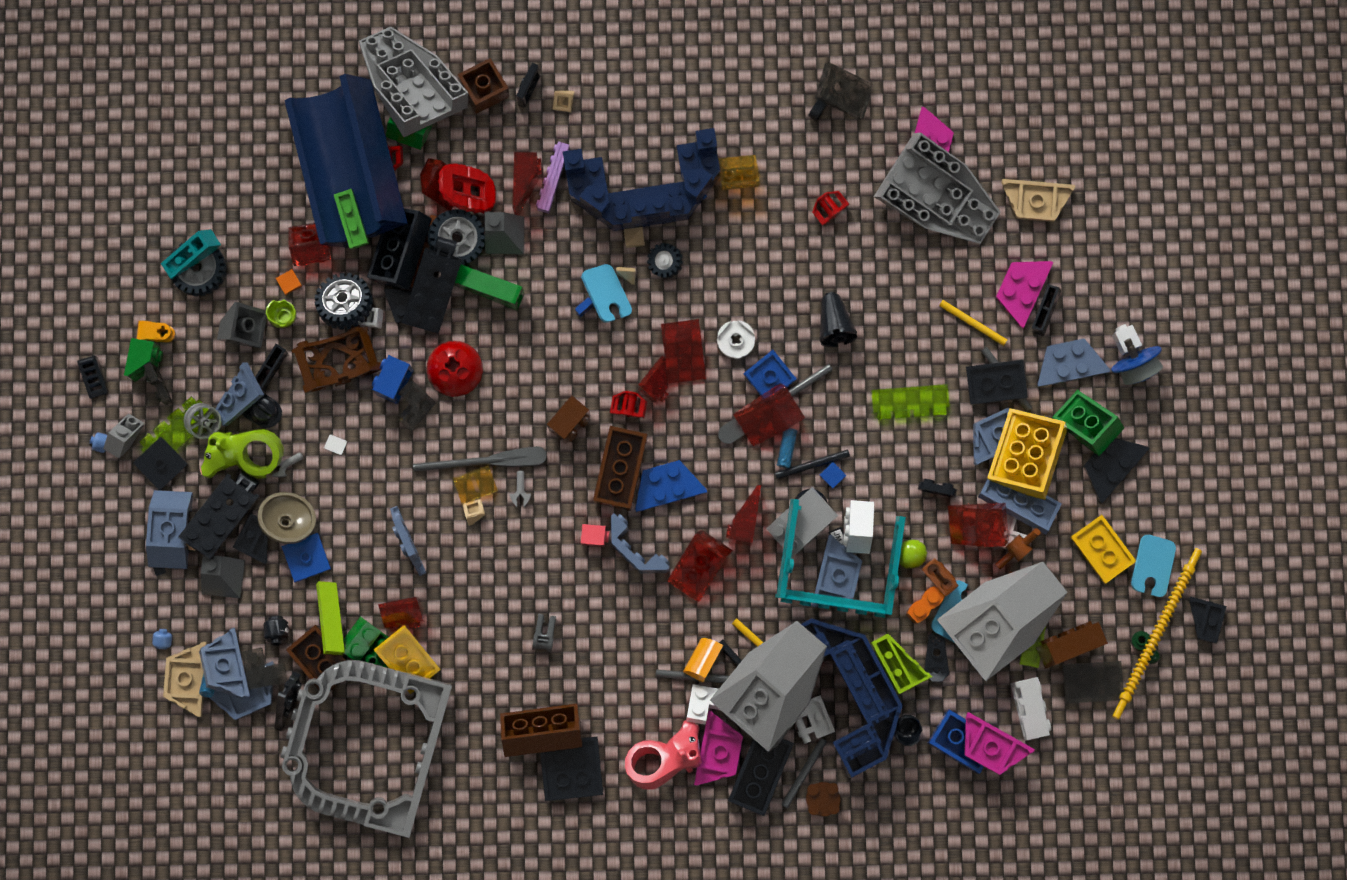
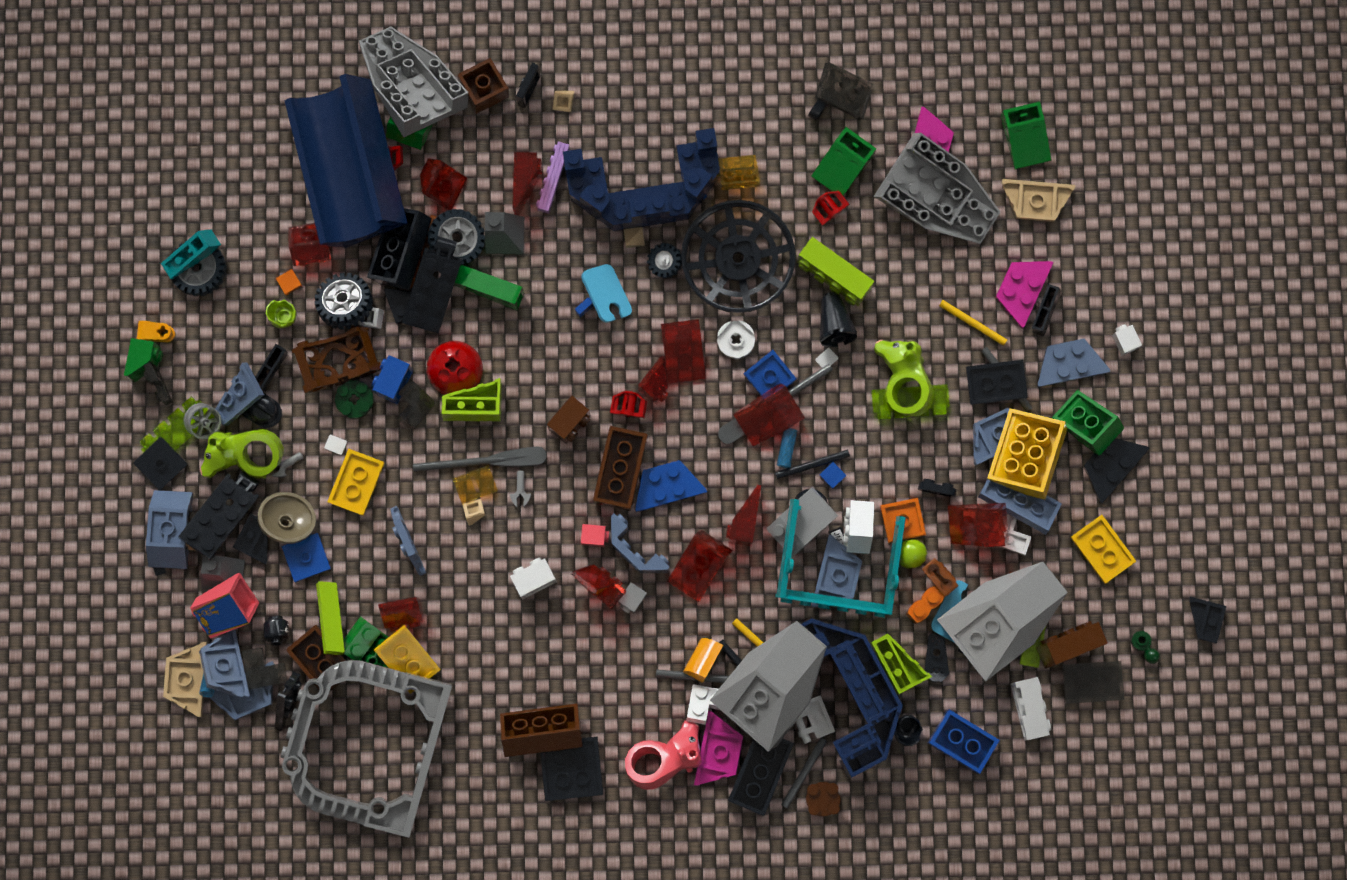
black slope [77,355,108,399] -> none
medium blue piece [90,432,107,453] -> none
light grey slope [103,413,144,458] -> none
medium blue piece [152,629,172,649] -> none
dark grey slope [217,302,267,348] -> none
bright green plate [334,189,369,250] -> none
red piece [438,163,496,214] -> none
dark grey piece [532,614,556,653] -> none
tan slope [616,267,636,285] -> none
dark pink wing [964,712,1035,775] -> none
dark orange piece [995,528,1041,570] -> none
piece [1111,338,1163,385] -> none
yellow hose [1112,548,1202,720] -> none
medium azure piece [1131,535,1176,597] -> none
none -> slope [190,573,259,639]
none -> yellow plate [327,448,385,516]
none -> dark green plate [335,380,374,419]
none -> lime wedge [442,378,502,421]
none -> white brick [510,557,557,599]
none -> clear red slope [571,564,627,609]
none -> light grey brick [618,583,647,614]
none -> black dish [681,200,796,313]
none -> lime brick [797,237,874,307]
none -> green slope [811,127,876,196]
none -> white sticker [815,348,838,368]
none -> lime animal [874,340,934,417]
none -> orange tile [880,498,926,543]
none -> green slope [1000,101,1051,169]

